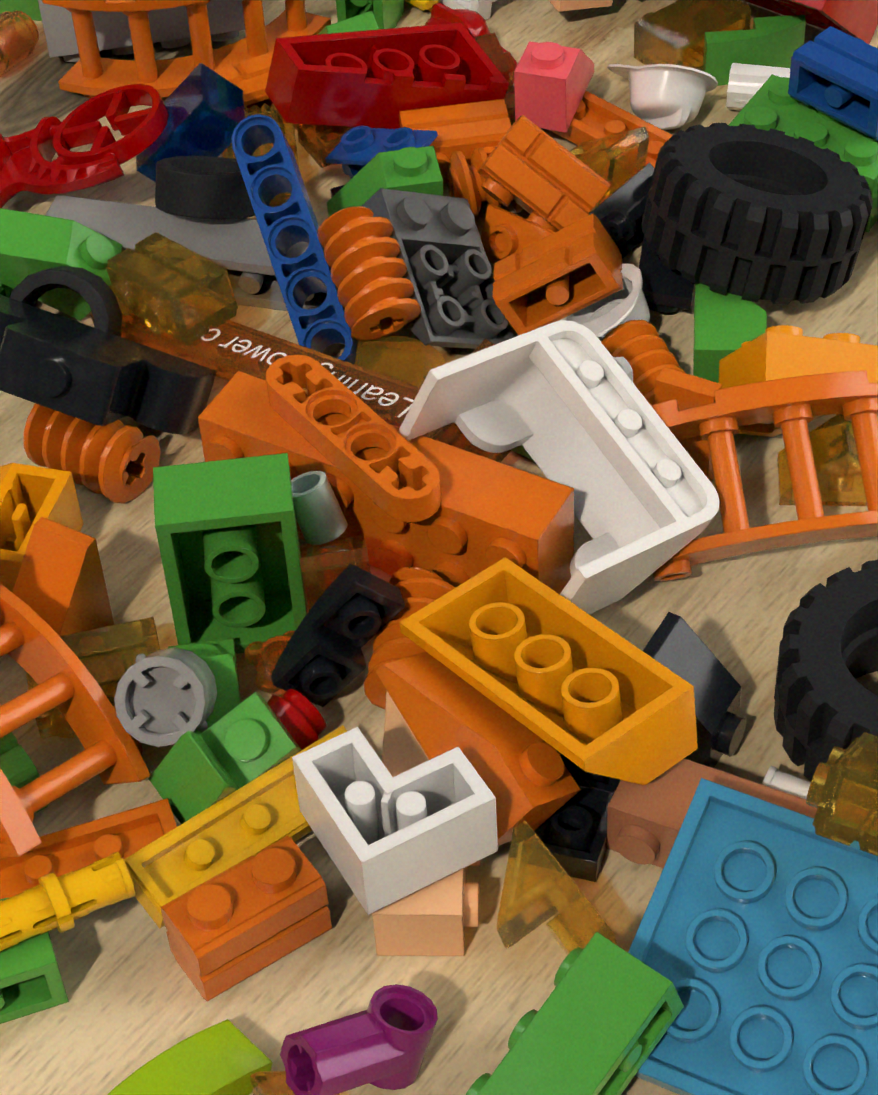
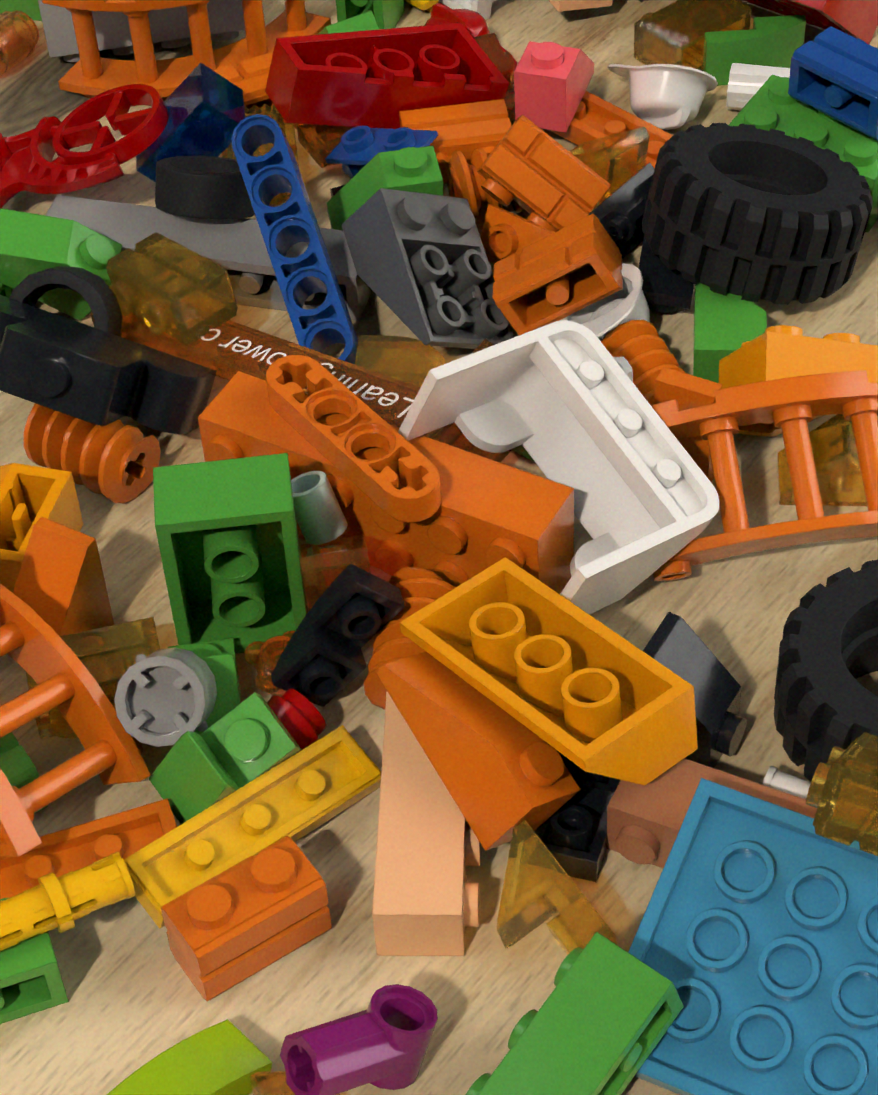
white brick [292,727,498,915] -> none
orange piece [317,206,421,341] -> none

